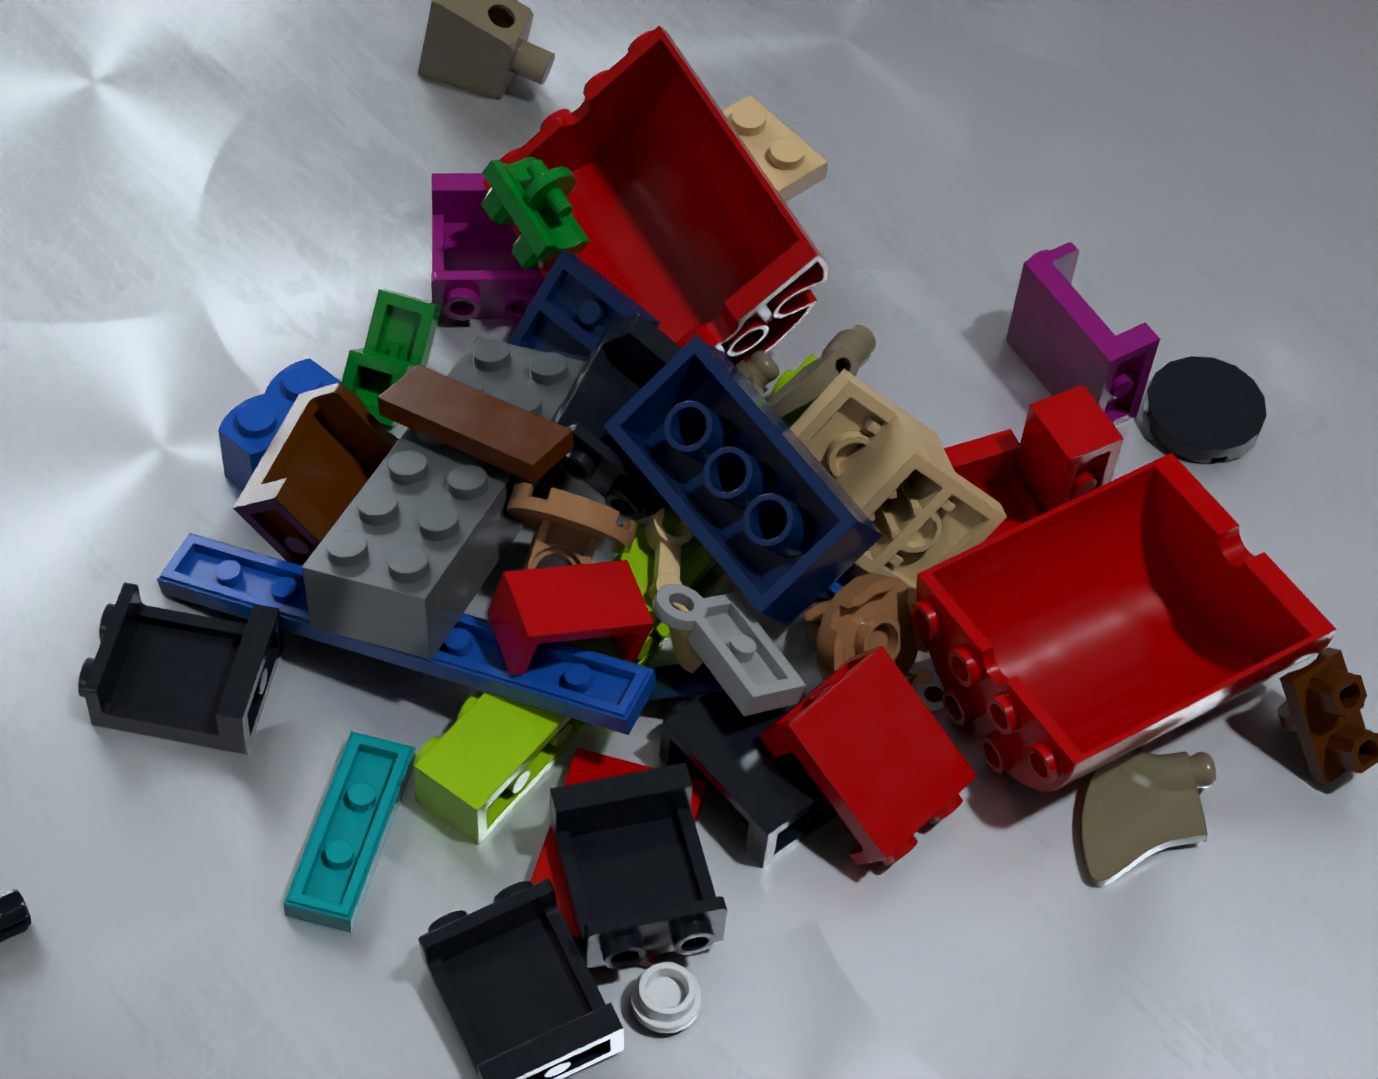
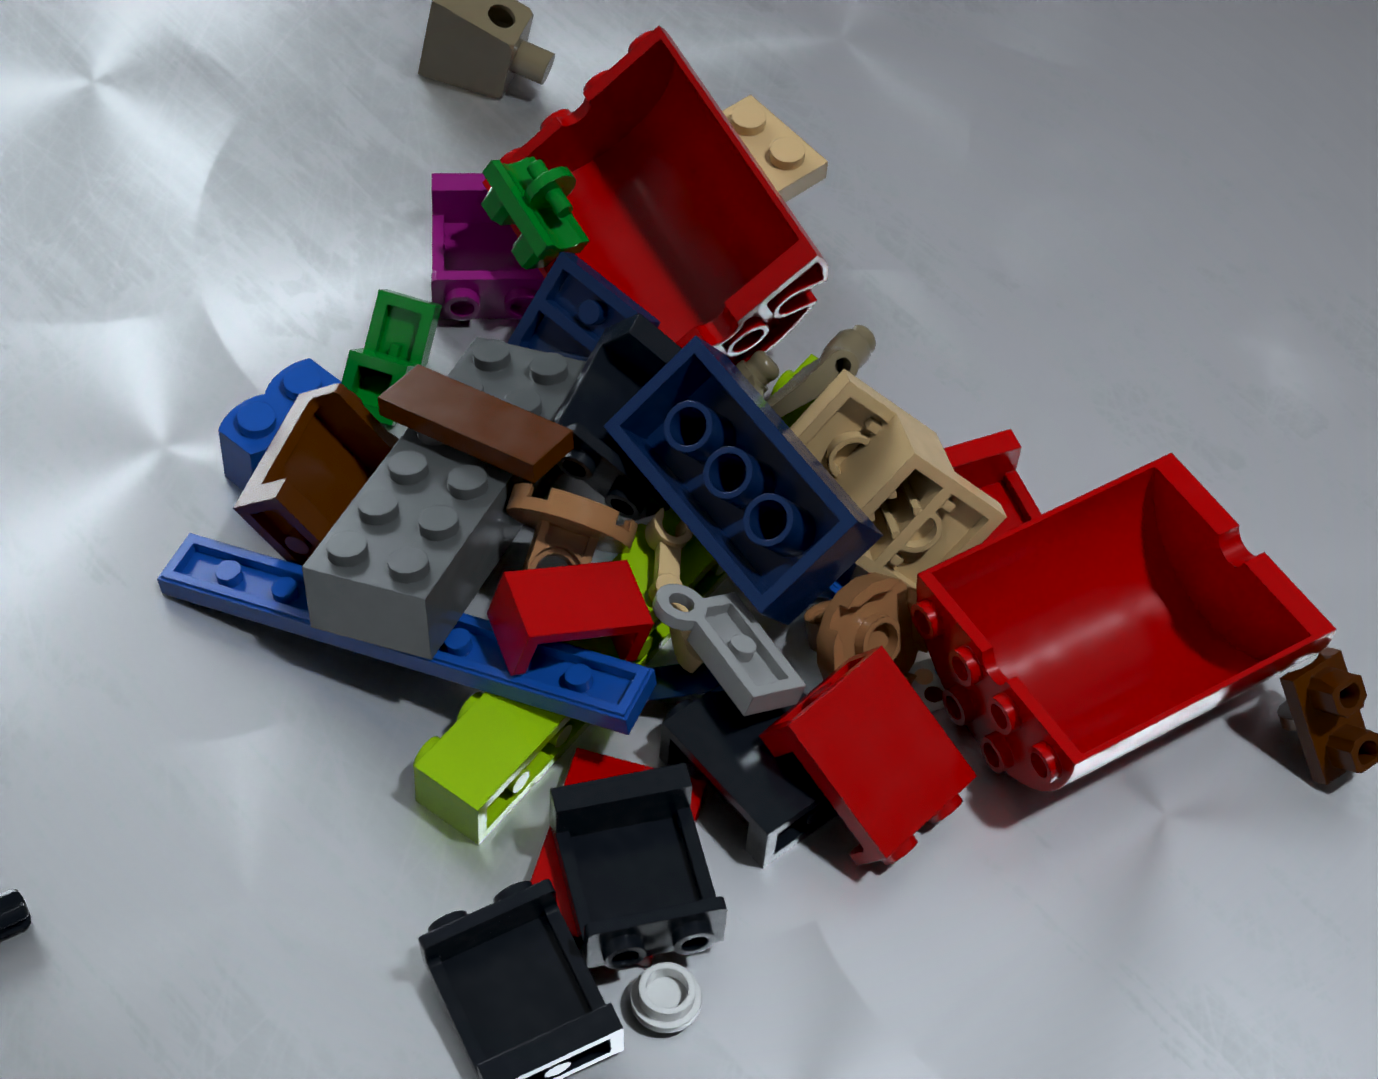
black panel [78,582,284,755] -> none
teal tile [283,731,416,933] -> none
magenta panel [1006,242,1160,426] -> none
red panel [1016,386,1124,514] -> none
dark tan arm [1081,748,1217,888] -> none
black tile [1143,356,1267,463] -> none

